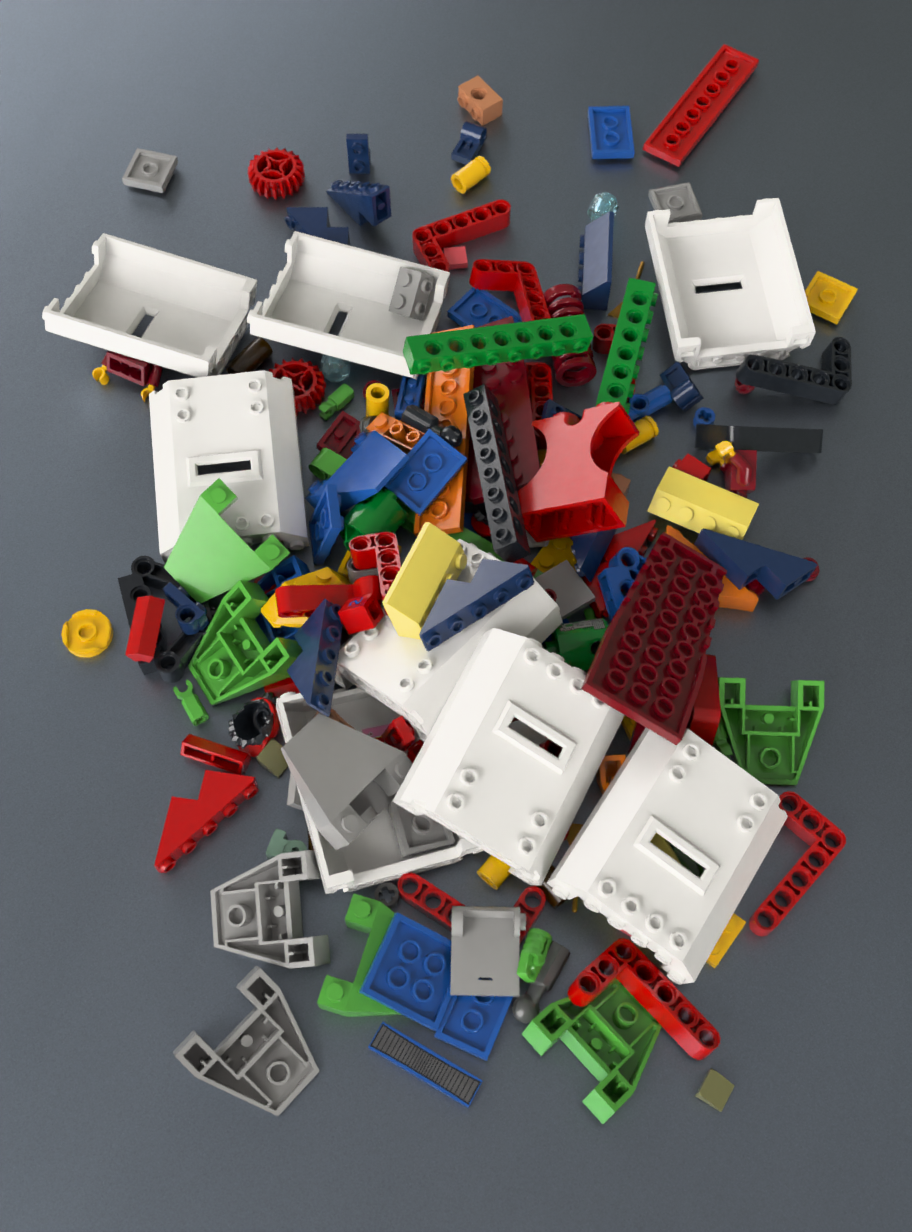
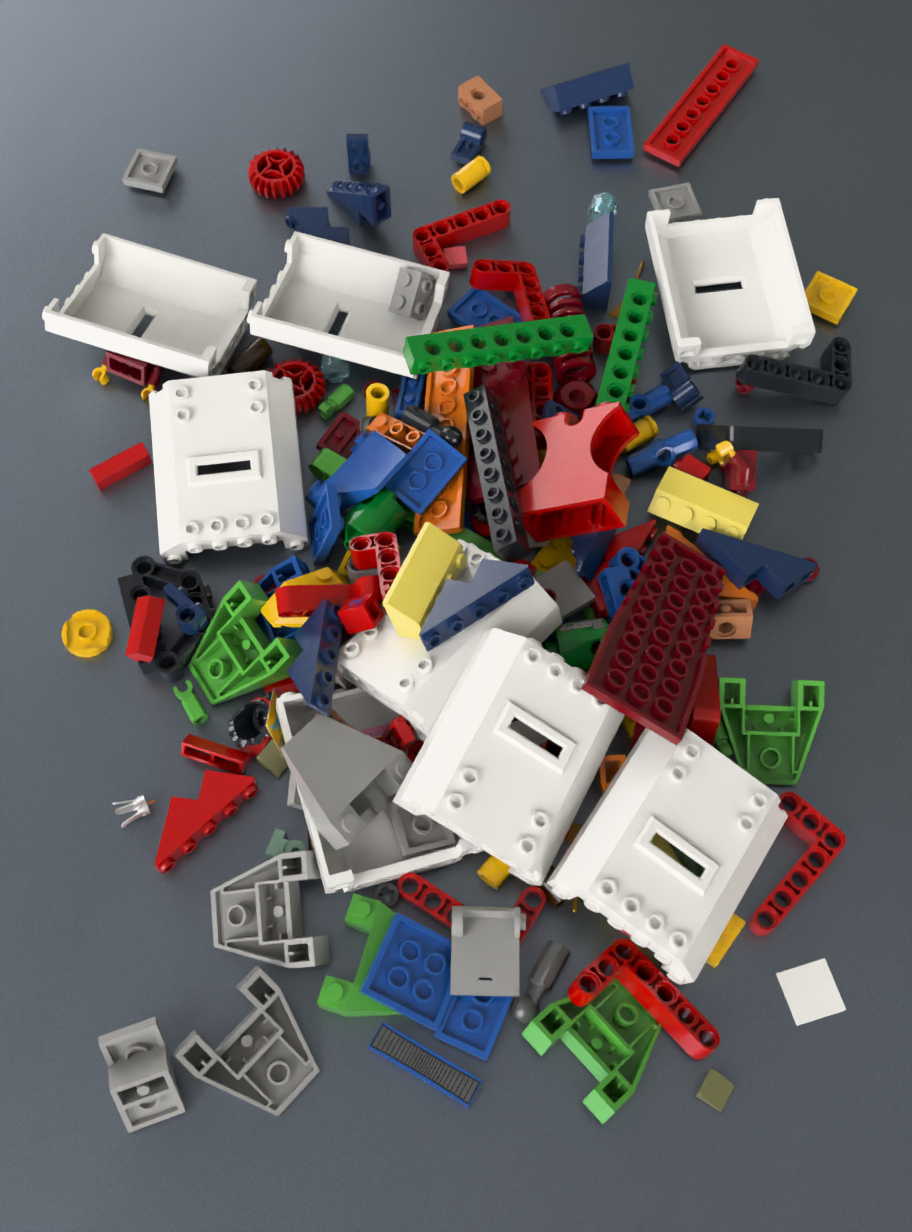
wedge [164,478,290,603] -> none
bright green hinge [517,928,552,983] -> none
none -> red piece [88,442,152,491]
none -> light grey bracket [98,1016,186,1133]
none -> flat silver piece [112,795,155,828]
none -> yellow sticker [266,688,285,759]
none -> dark blue slope [540,63,634,115]
none -> dark red piece [553,380,599,416]
none -> blue piece [625,429,698,477]
none -> nougat brick [710,599,753,640]
none -> white sticker [776,958,846,1026]

